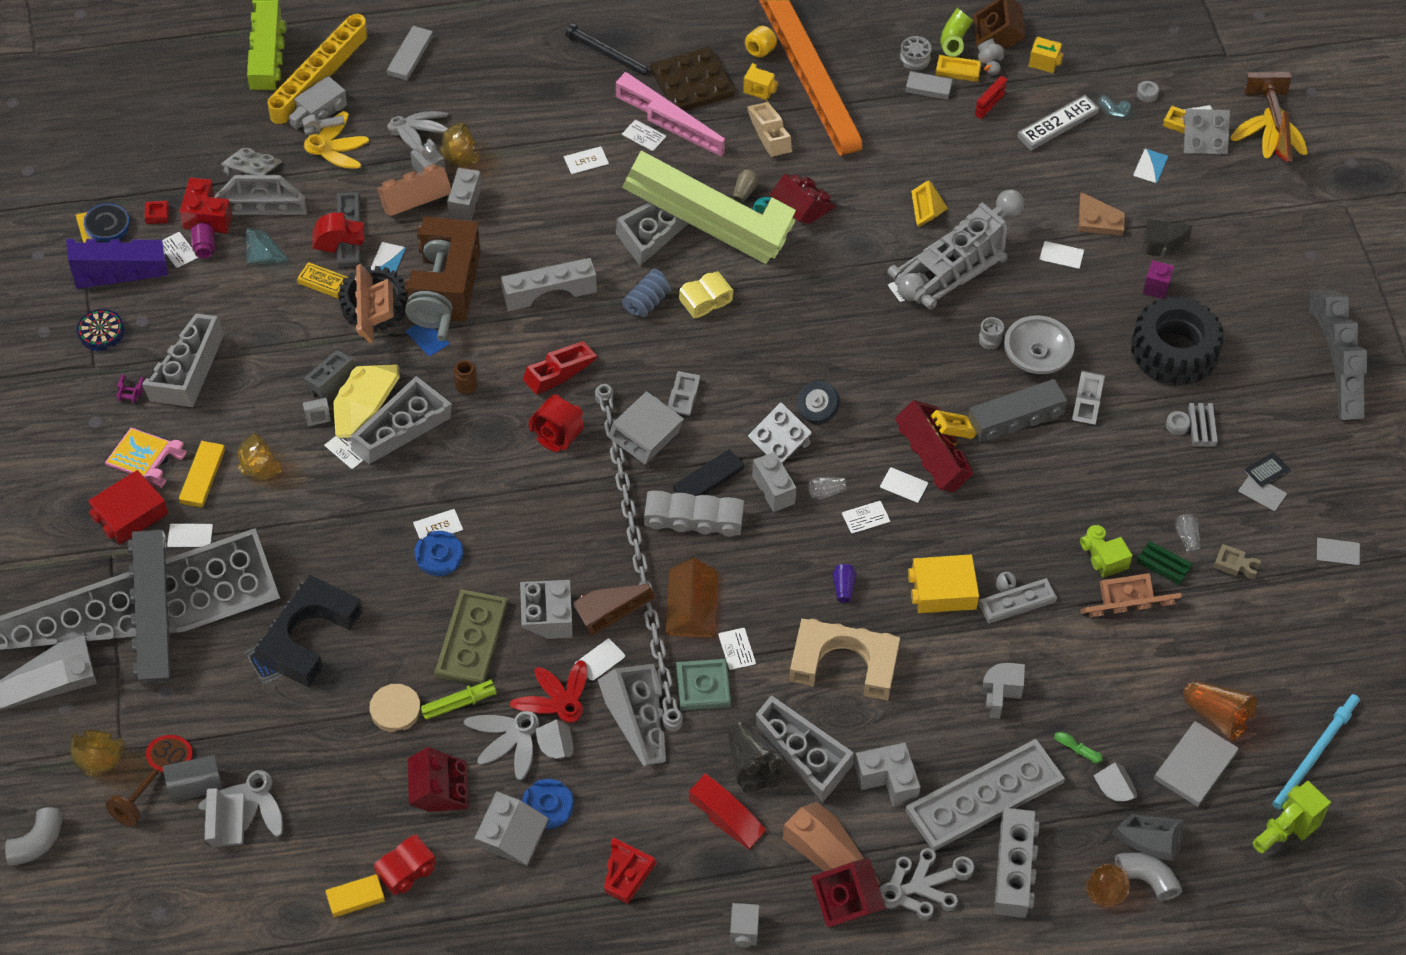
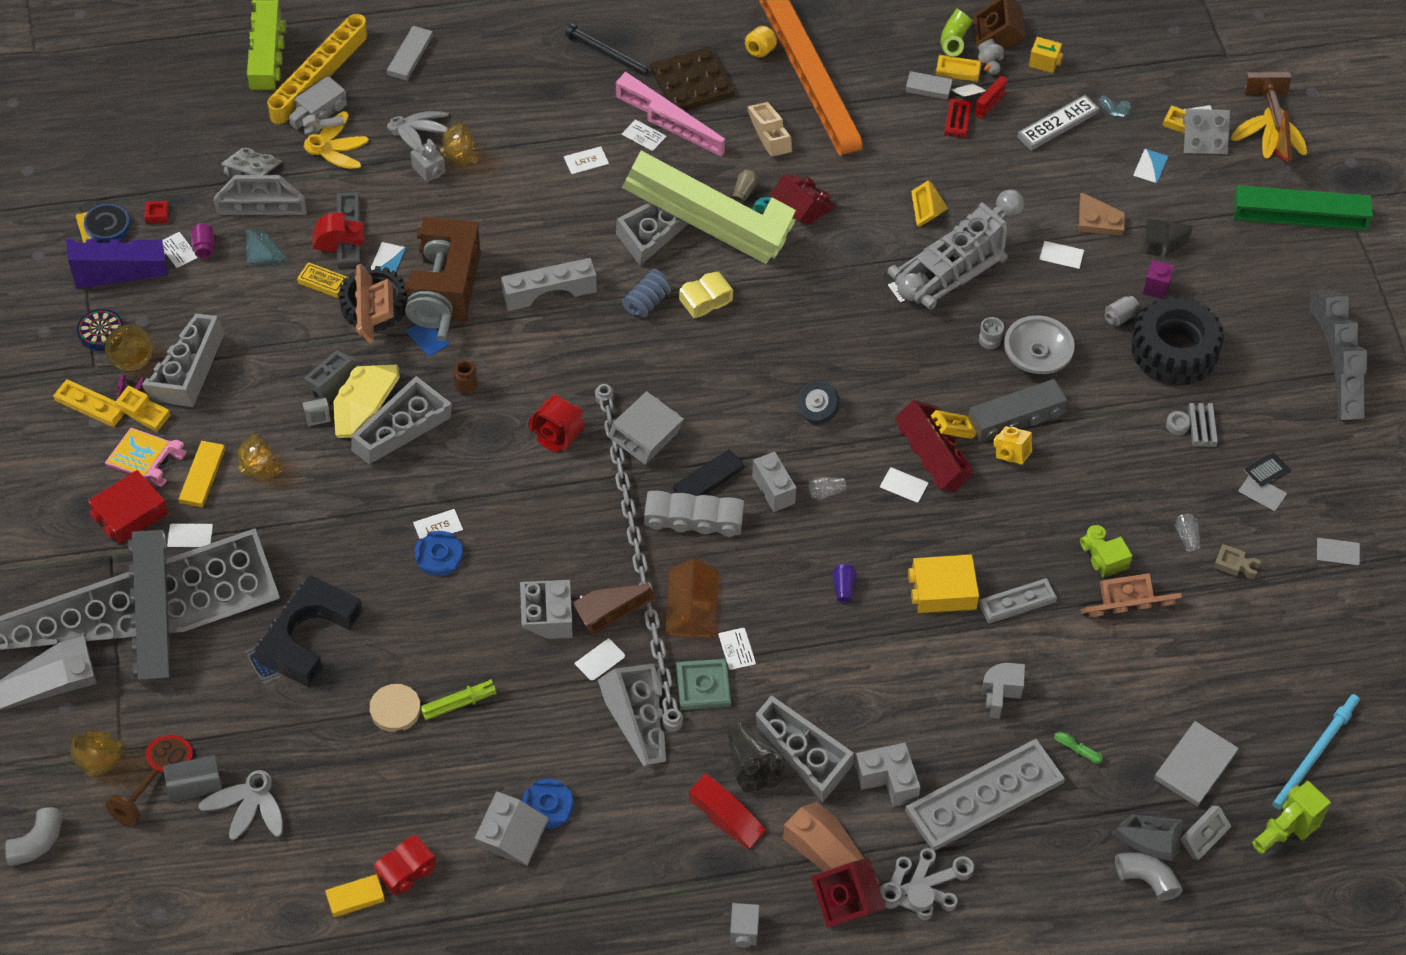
red brick [179,177,232,234] -> none
light grey panel [205,788,245,847] -> none
white sticker [325,436,363,469] -> none
nougat brick [377,164,451,216] -> none
dark red slope [408,747,469,812] -> none
olive tile [434,589,509,685] -> none
light grey brick [447,168,482,221] -> none
light grey plant [464,711,539,780] -> none
red plant [510,660,587,723] -> none
red slope [523,341,597,395] -> none
light grey brick [535,720,574,759] -> none
red wing [604,837,657,904] -> none
light grey slope [668,371,701,416] -> none
yellow brick [743,63,778,101] -> none
hinge [748,402,812,463] -> none
tan arch [789,619,900,701] -> none
white sticker [842,501,890,533] -> none
light grey wheel [900,36,931,70] -> none
light grey brick [994,808,1039,918] -> none
light grey hinge [996,571,1016,592] -> none
light grey slope [1072,371,1105,424] -> none
clear orange hair [1086,864,1130,907] -> none
light grey brick [1094,763,1137,801] -> none
light grey tile [1136,81,1159,102] -> none
dark green tile [1136,540,1192,586] -> none
clear orange cone [1183,680,1258,741] -> none
none -> yellow tile [53,379,125,428]
none -> clear yellow cylinder [105,324,153,372]
none -> yellow slope [115,385,170,432]
none -> light grey tile [907,883,935,912]
none -> red tile [944,99,972,139]
none -> white sticker [951,84,986,96]
none -> yellow brick [994,426,1032,464]
none -> light grey brick [1104,296,1140,327]
none -> light grey plate [1180,806,1231,860]
none -> green brick [1233,185,1373,231]

